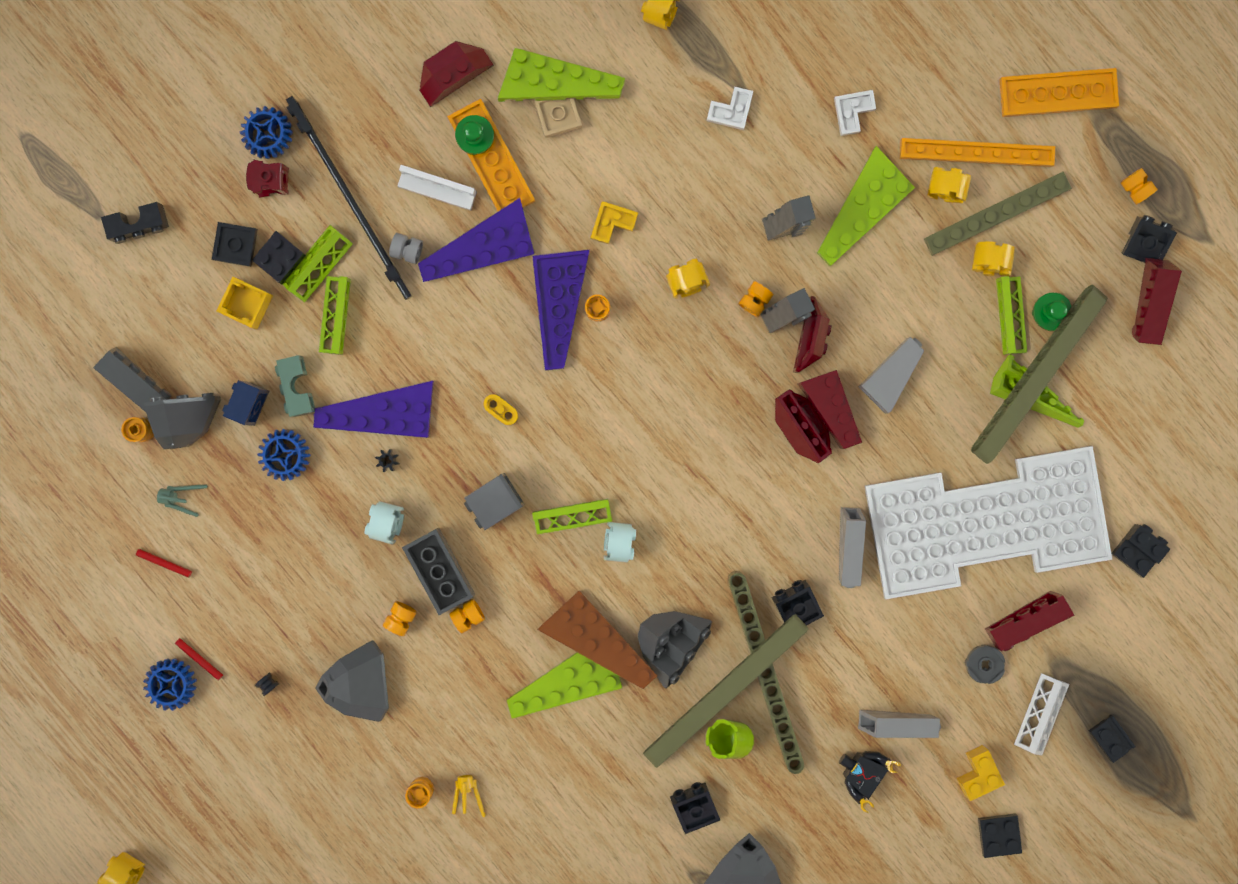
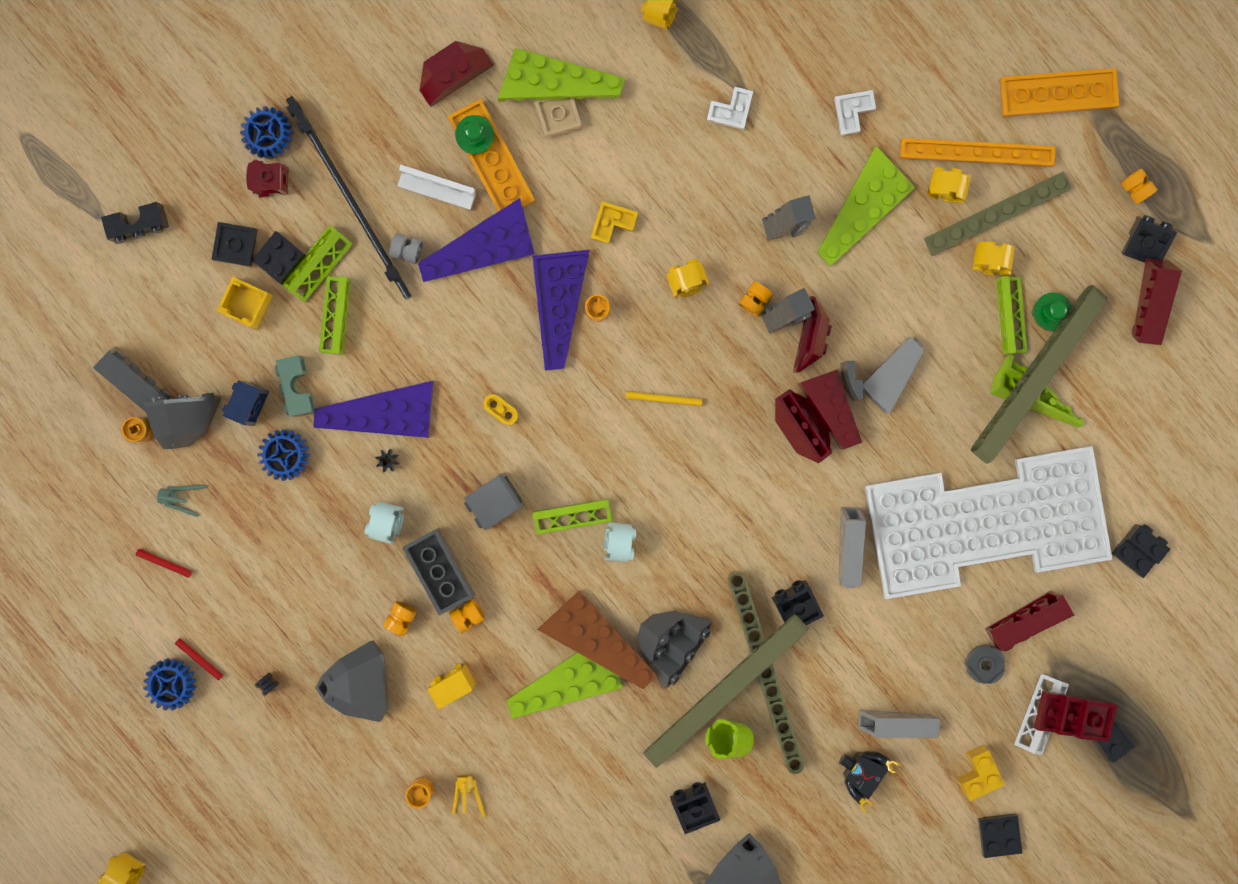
none -> yellow container [427,663,477,710]
none -> yellow bar [626,391,702,406]
none -> dark grey slope [840,361,863,401]
none -> dark red slope [1034,691,1118,742]

